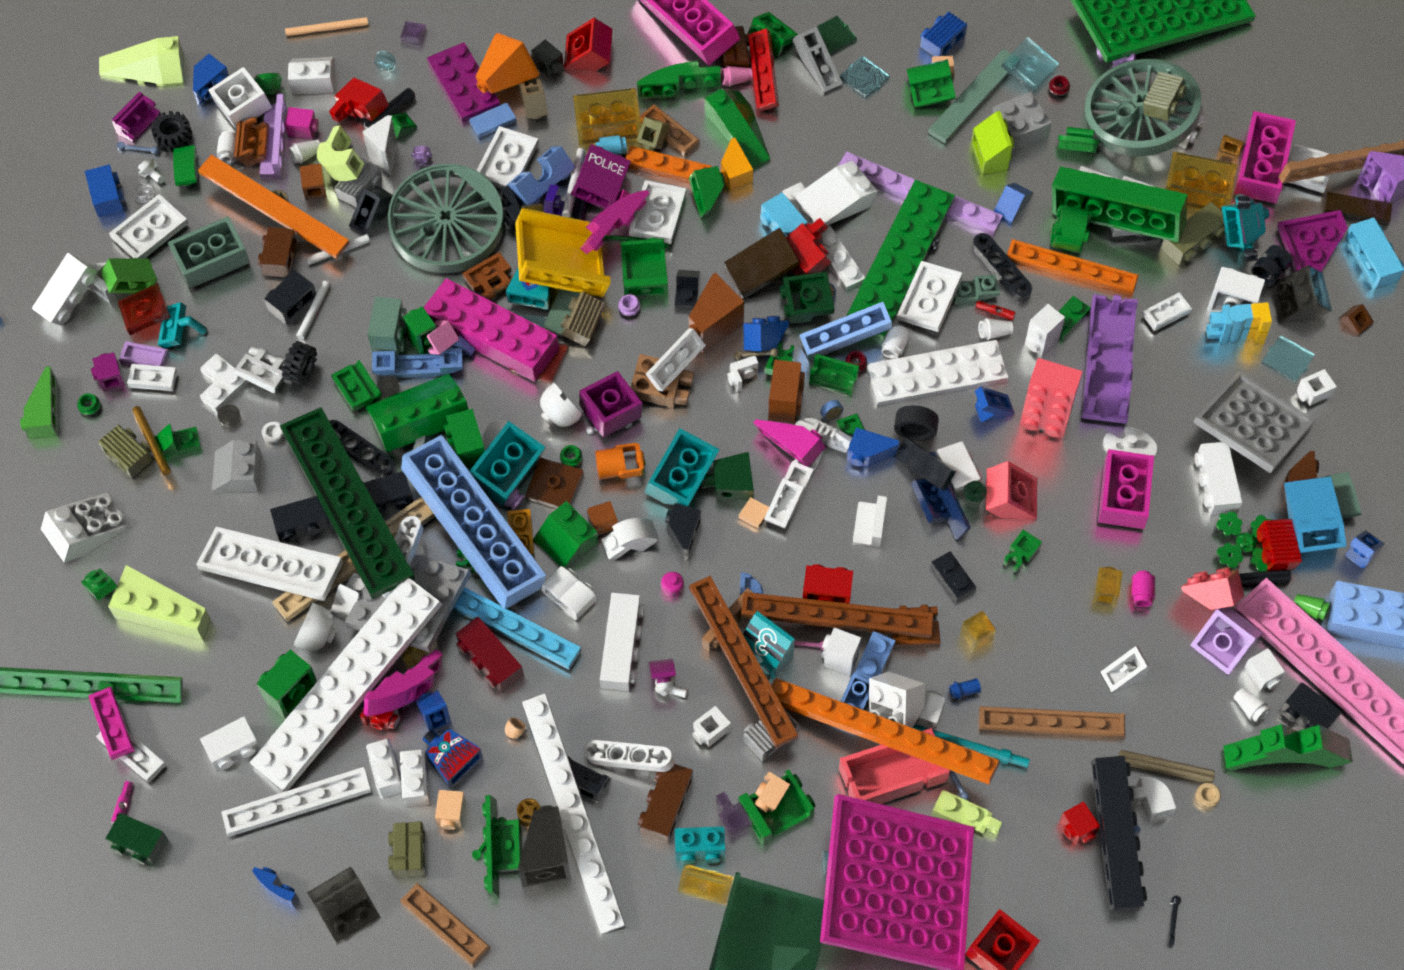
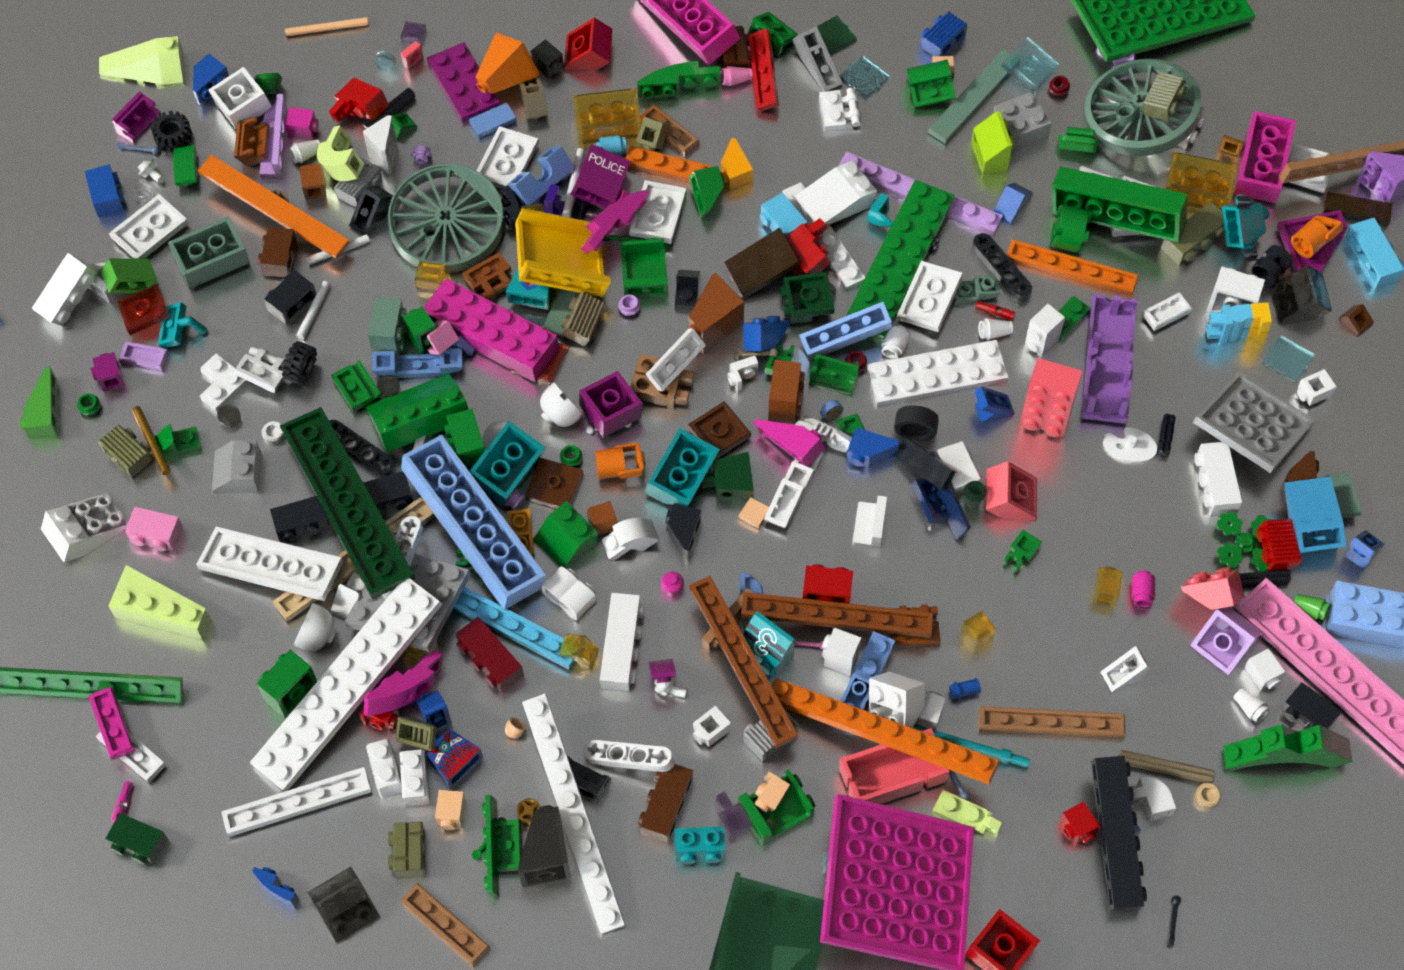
green plate [81,568,118,601] -> none
white plate [127,364,177,391] -> none
white brick [200,716,260,771] -> none
white brick [216,131,237,164] -> none
white slope [288,57,335,95] -> none
clear yellow slope [677,865,733,905] -> none
green wedge [705,88,770,170] -> none
black plate [930,551,977,602] -> none
dark pink brick [1098,449,1154,529] -> none
none -> bright pink brick [125,507,183,551]
none -> olive slope [396,716,436,751]
none -> coral tile [401,41,423,70]
none -> clear yellow brick [415,261,450,293]
none -> clear yellow bracket [559,634,599,670]
none -> reddish brown plate [688,401,751,460]
none -> white plate [819,88,862,131]
none -> teal plate [867,193,893,227]
none -> black axle [1157,413,1176,456]
none -> orange piece [1291,215,1343,258]

